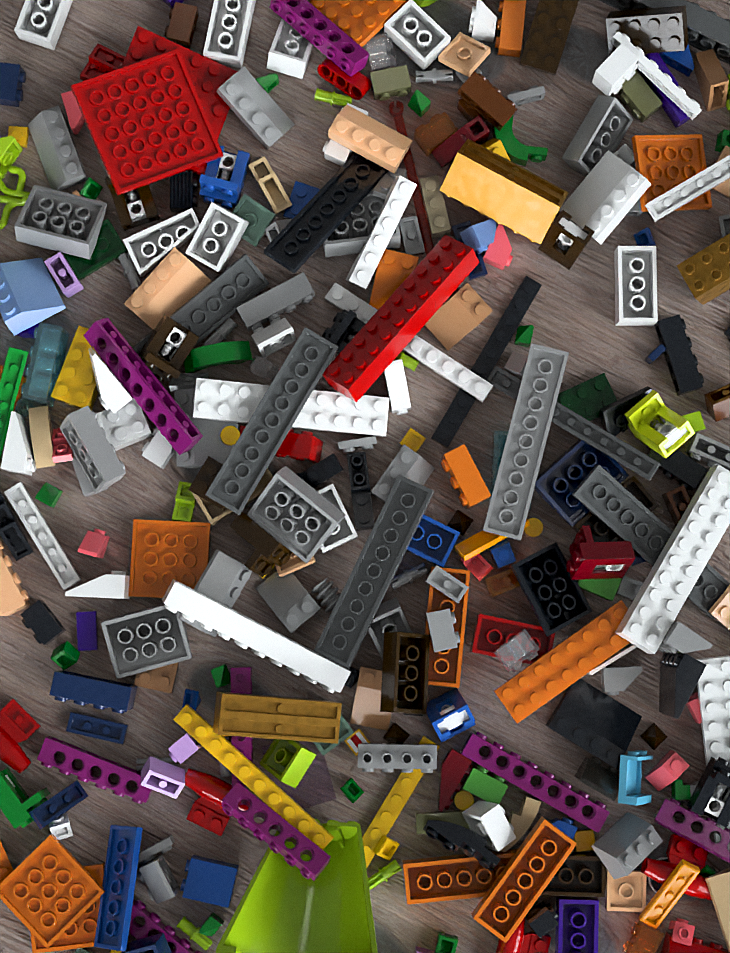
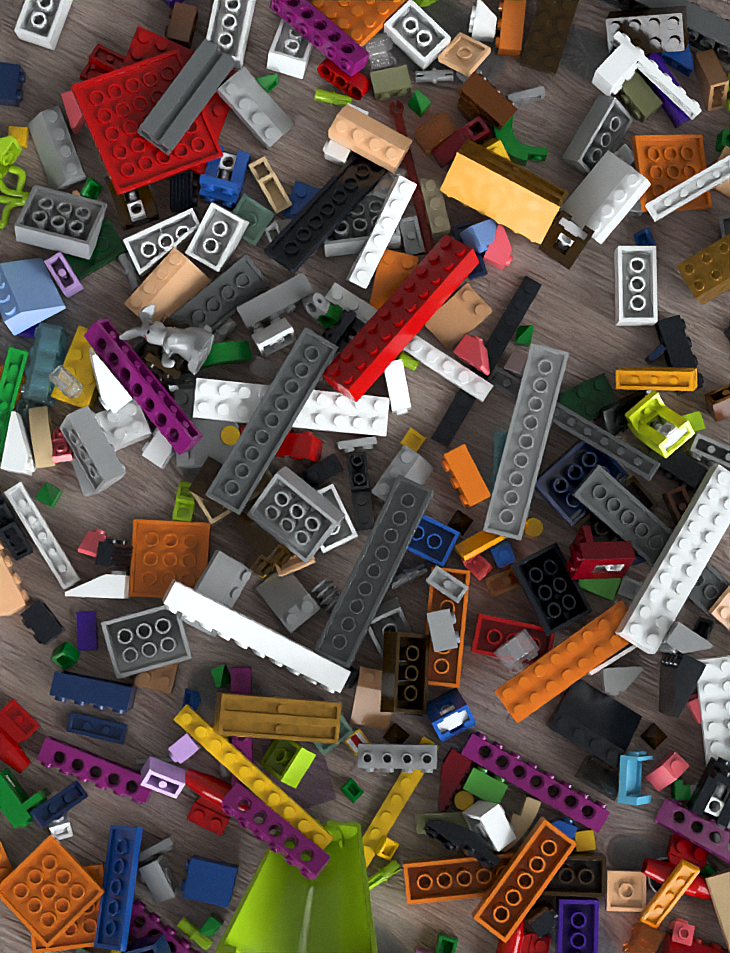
light grey slope [591,812,663,879] -> none
none -> clear brick [48,365,84,399]
none -> black brick [95,538,134,569]
none -> light grey animal [119,304,214,376]
none -> dark grey brick [137,38,236,156]
none -> leg [304,293,343,329]
none -> coral slope [453,334,490,376]
none -> light orange brick [616,366,697,391]
none -> black slope [693,616,716,640]

